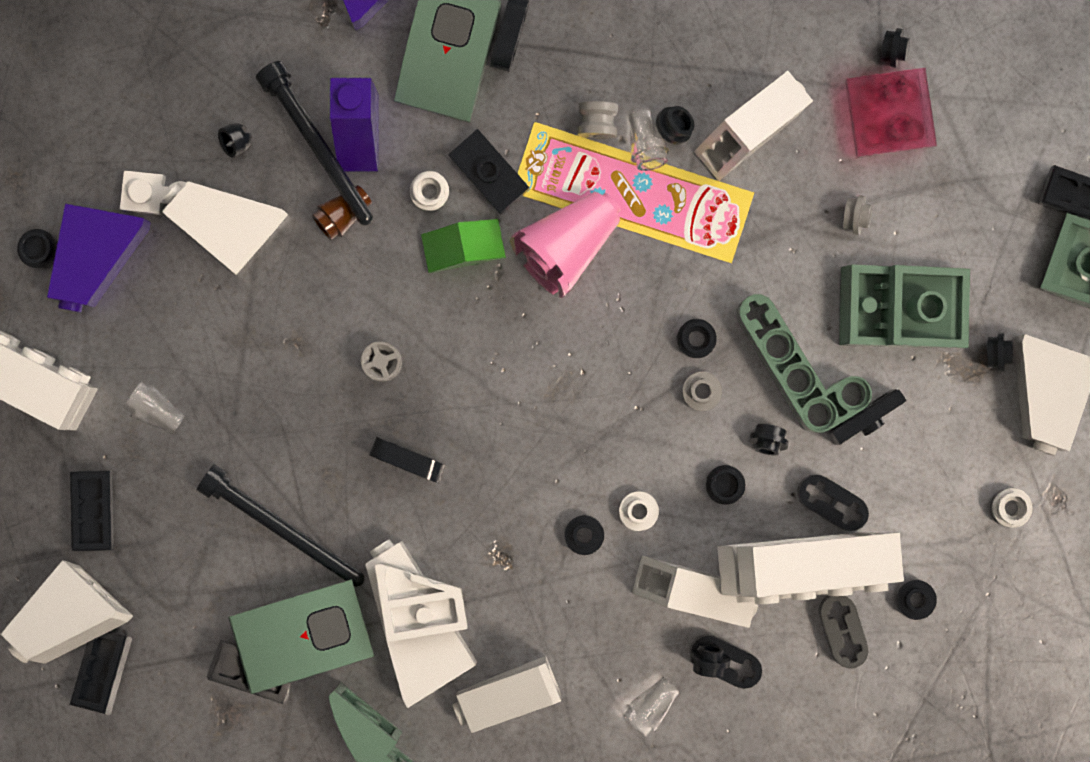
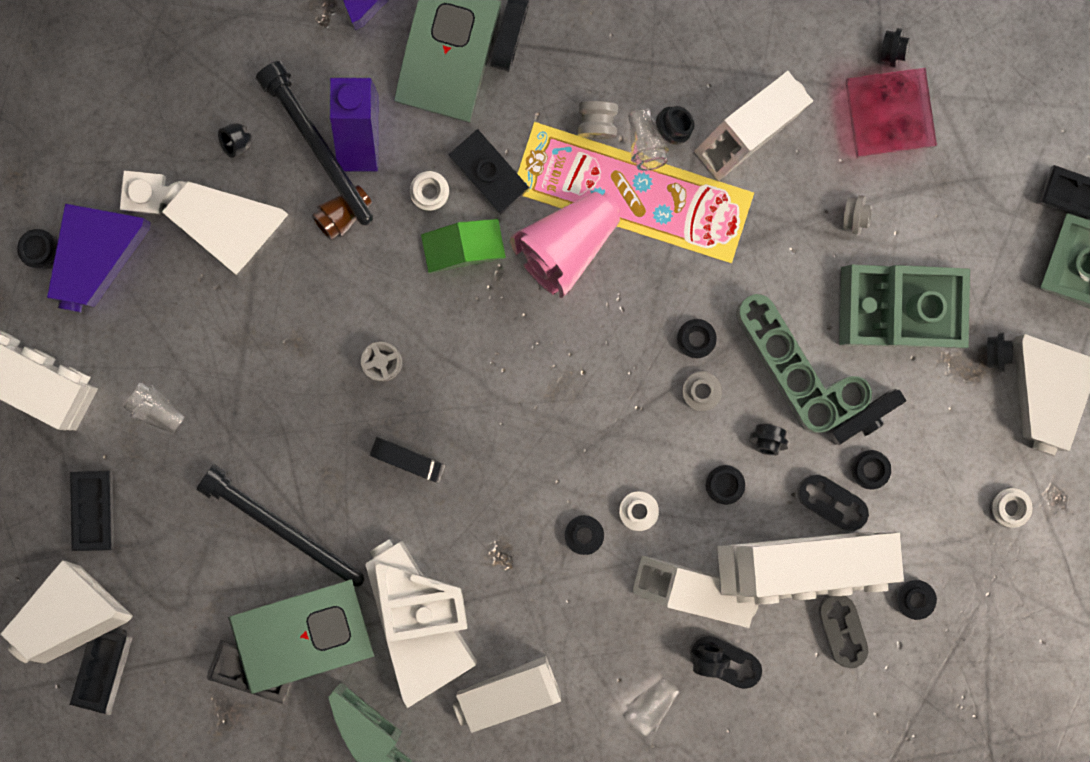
none -> black plate [851,450,891,490]

